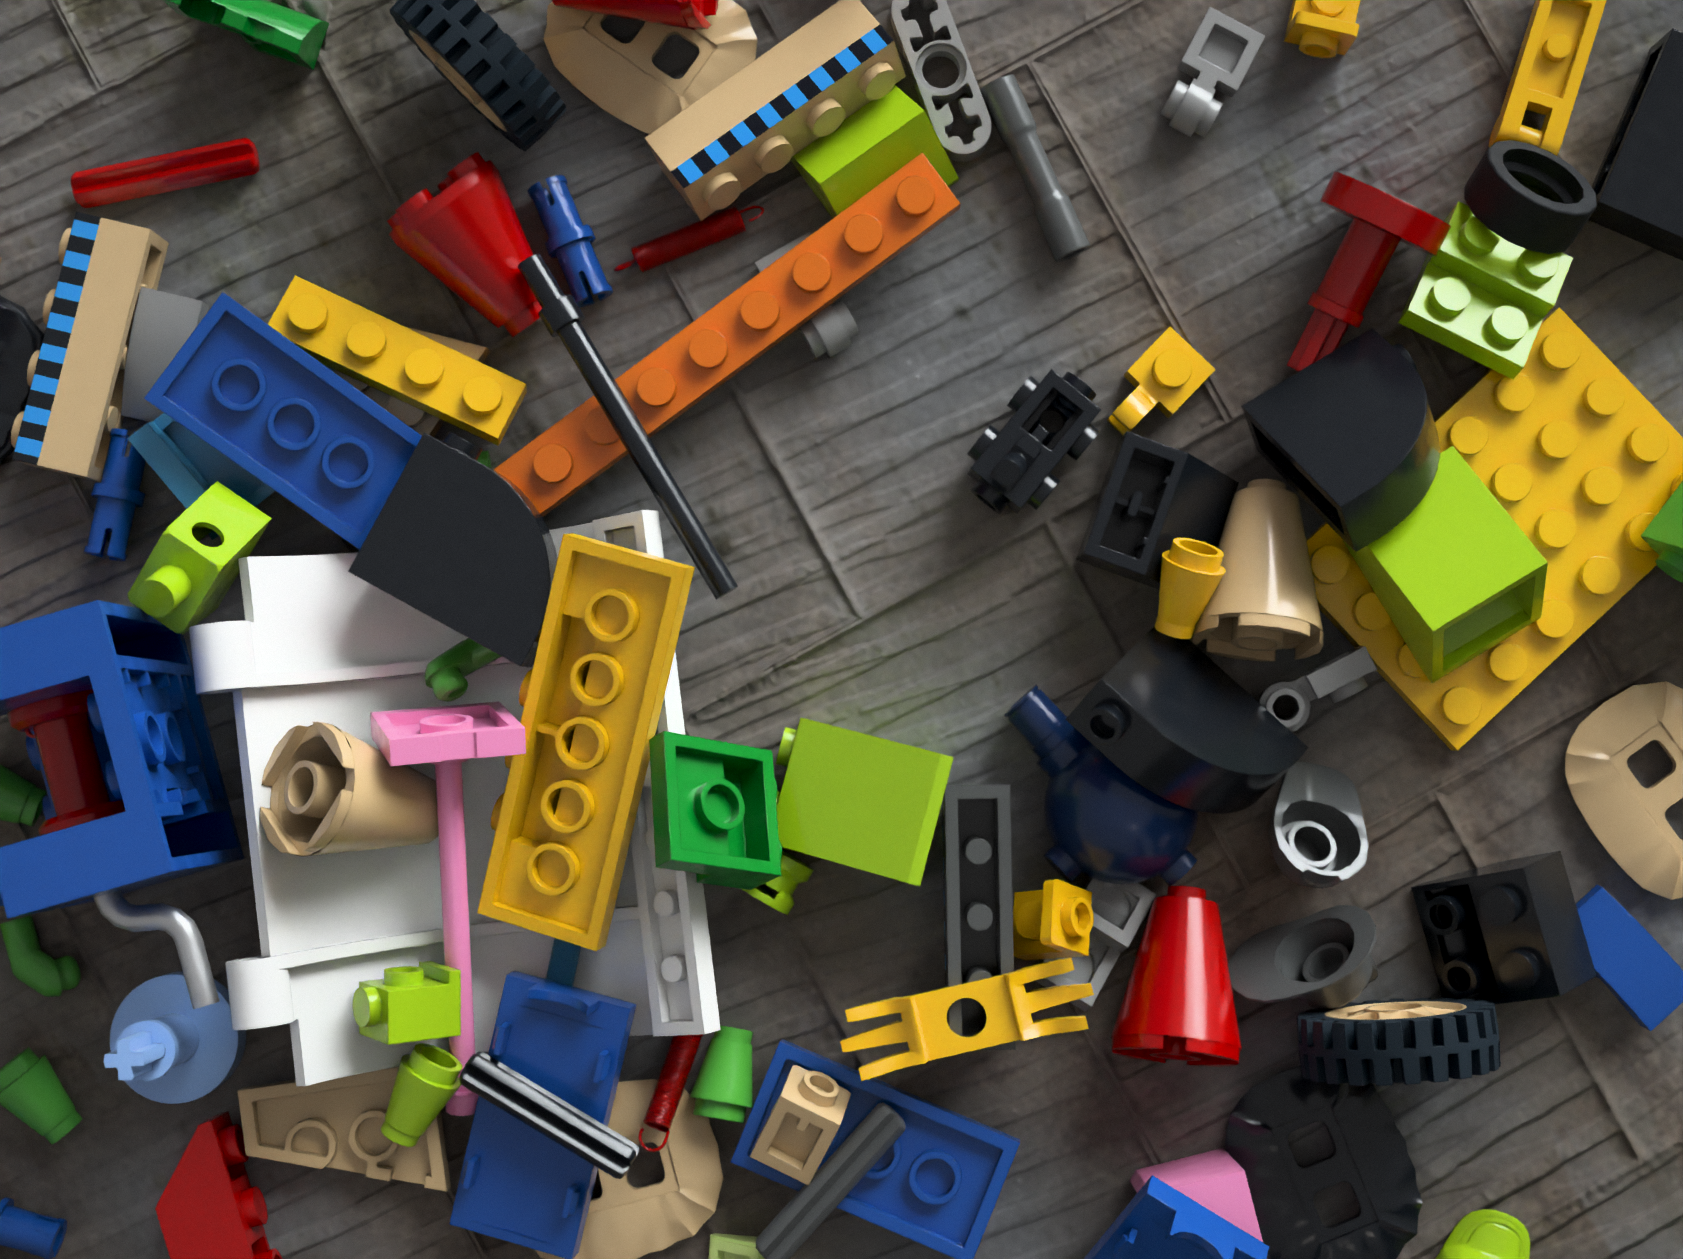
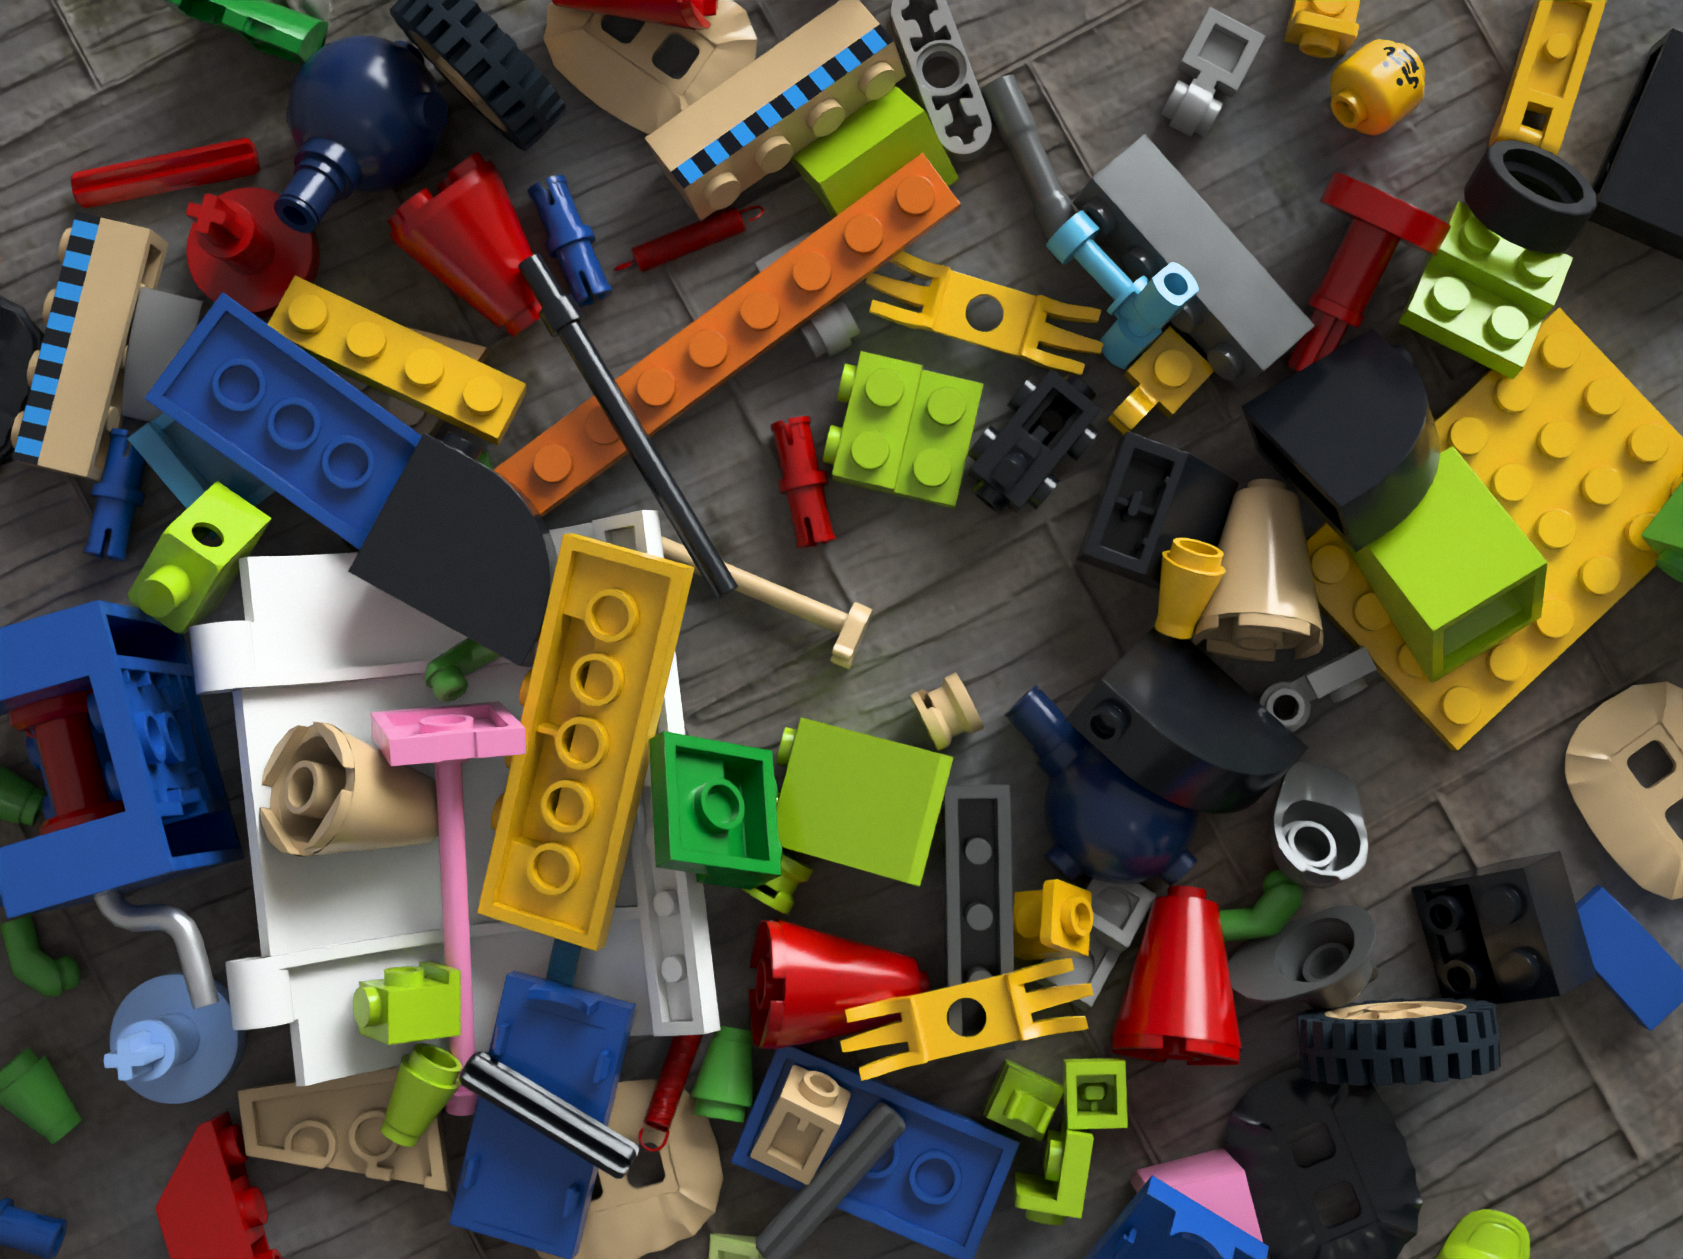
none -> red piece [186,187,320,318]
none -> dark blue piece [274,35,448,233]
none -> tan piece [662,536,873,669]
none -> red cone [748,919,929,1050]
none -> red pin [770,416,836,549]
none -> lime plate [822,351,984,509]
none -> yellow piece [865,251,1104,376]
none -> tan wheel [910,672,984,751]
none -> lime piece [981,1058,1064,1141]
none -> lime bracket [1012,1114,1094,1225]
none -> medium azure bar [1046,210,1199,369]
none -> lime piece [1063,1058,1128,1130]
none -> brick [1072,134,1315,391]
none -> bright green arm [1219,869,1303,942]
none -> yellow head [1330,39,1425,136]

